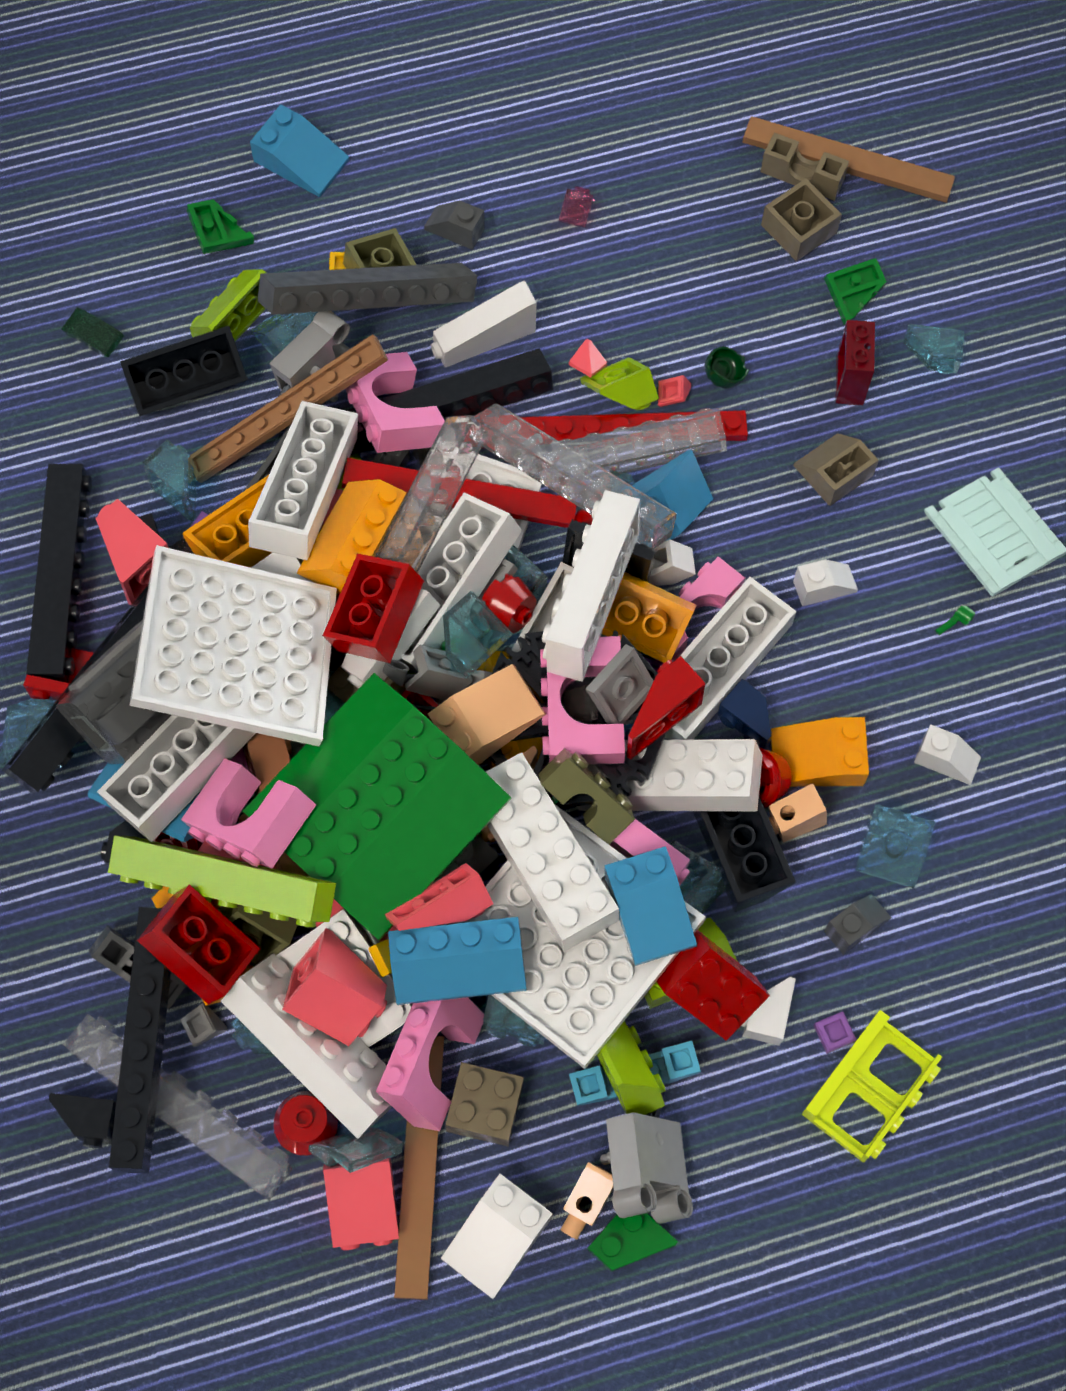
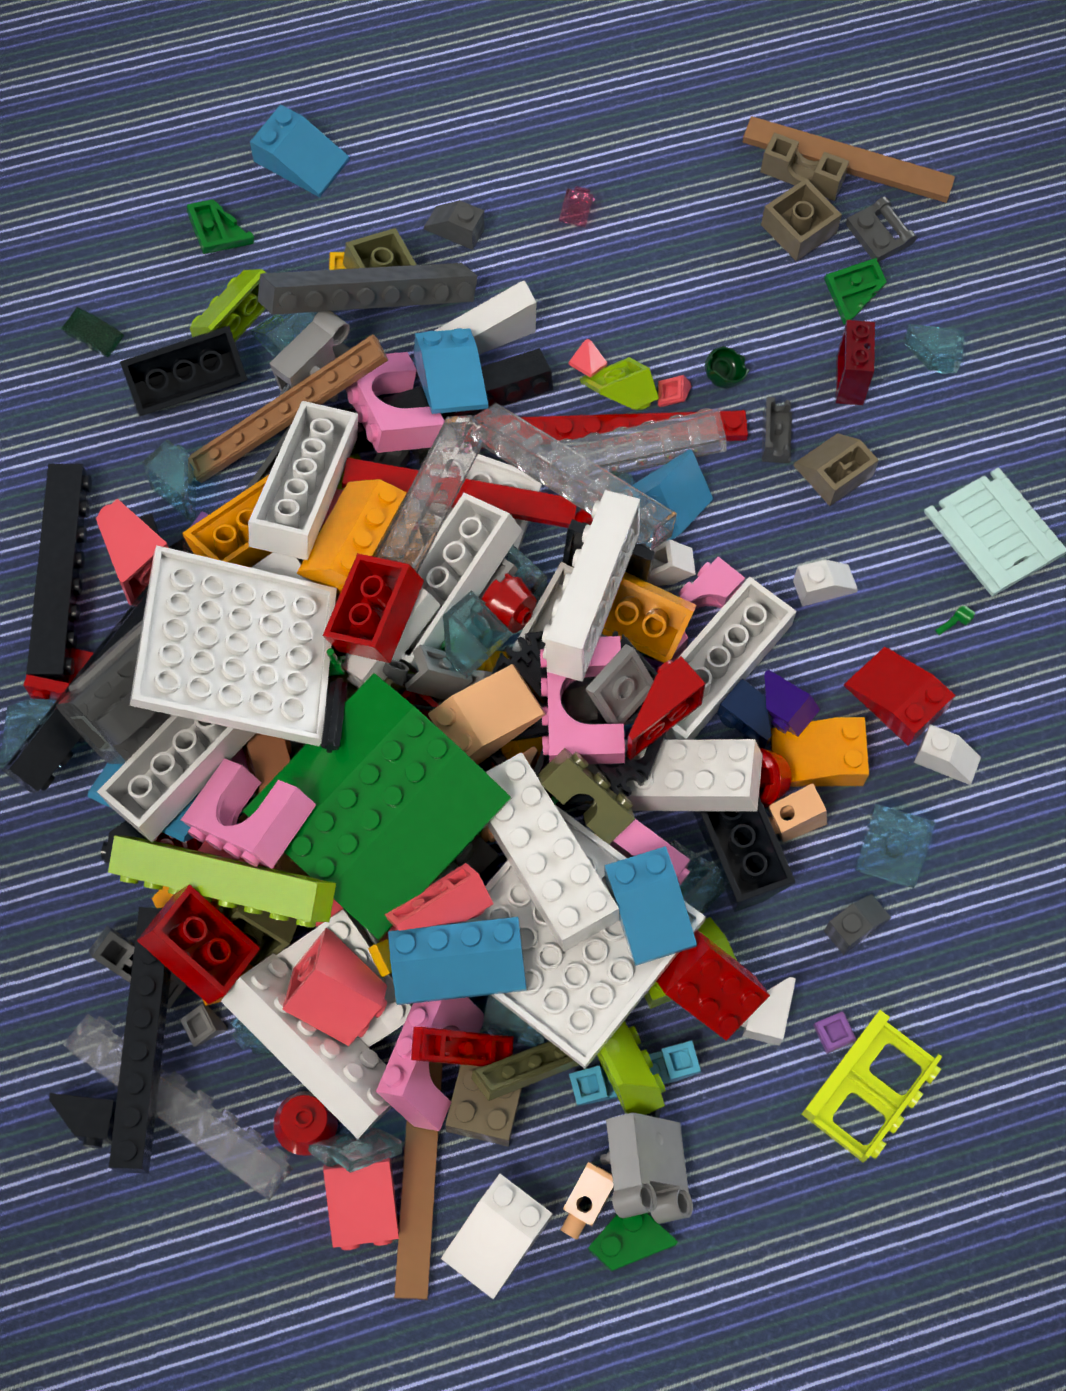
none -> black axle [321,678,348,753]
none -> green hand [326,648,345,677]
none -> red plate [411,1027,513,1067]
none -> dark azure slope [413,328,488,414]
none -> olive tile [471,1041,579,1101]
none -> dark grey hinge [762,397,792,464]
none -> dark purple slope [764,669,820,737]
none -> red slope [844,647,956,746]
none -> dark grey plate [846,197,917,262]

